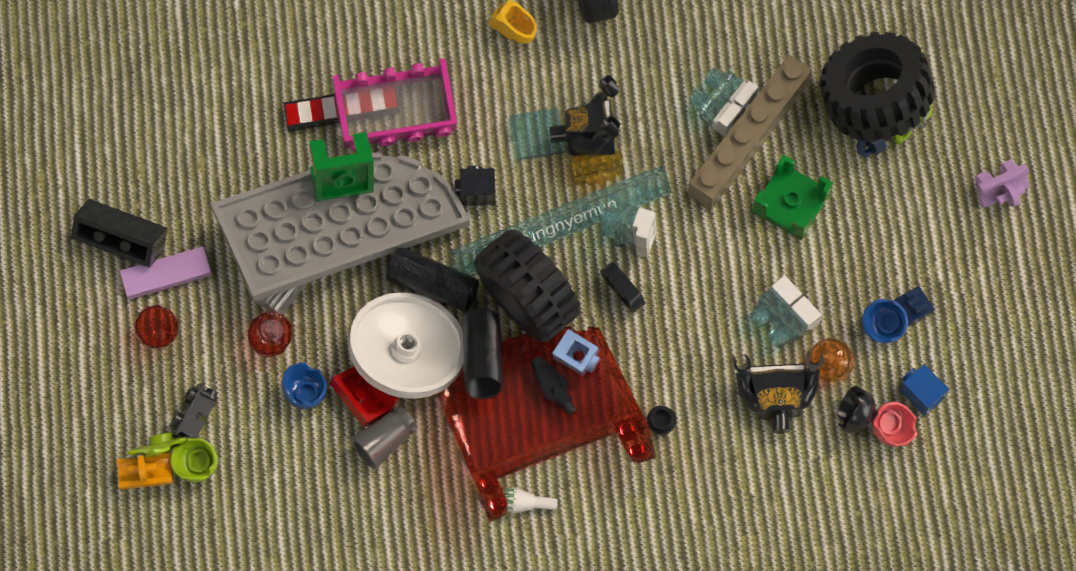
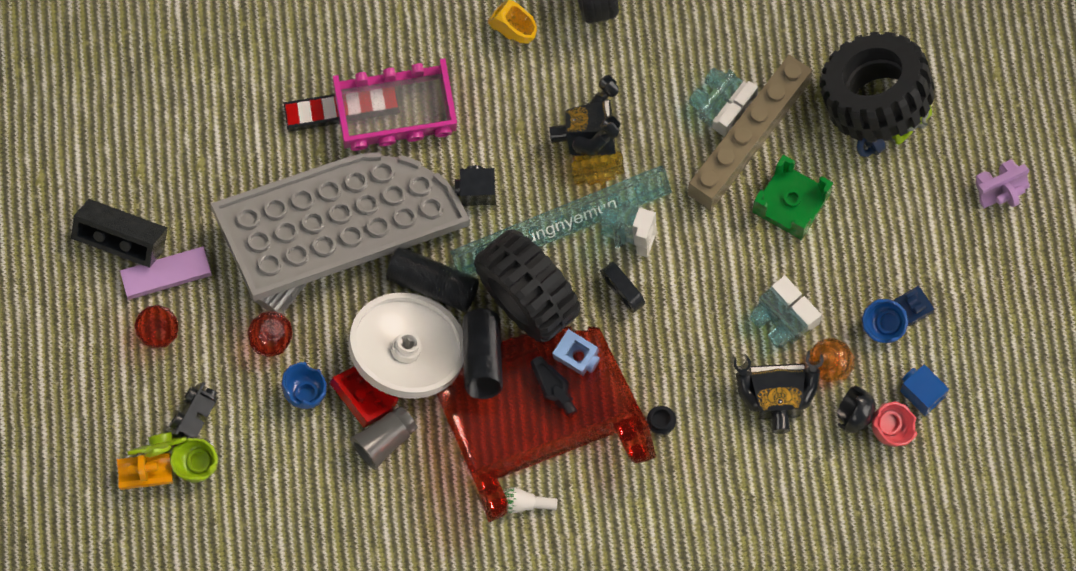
green panel [309,132,374,202] -> none
clear light blue piece [509,108,566,161] -> none

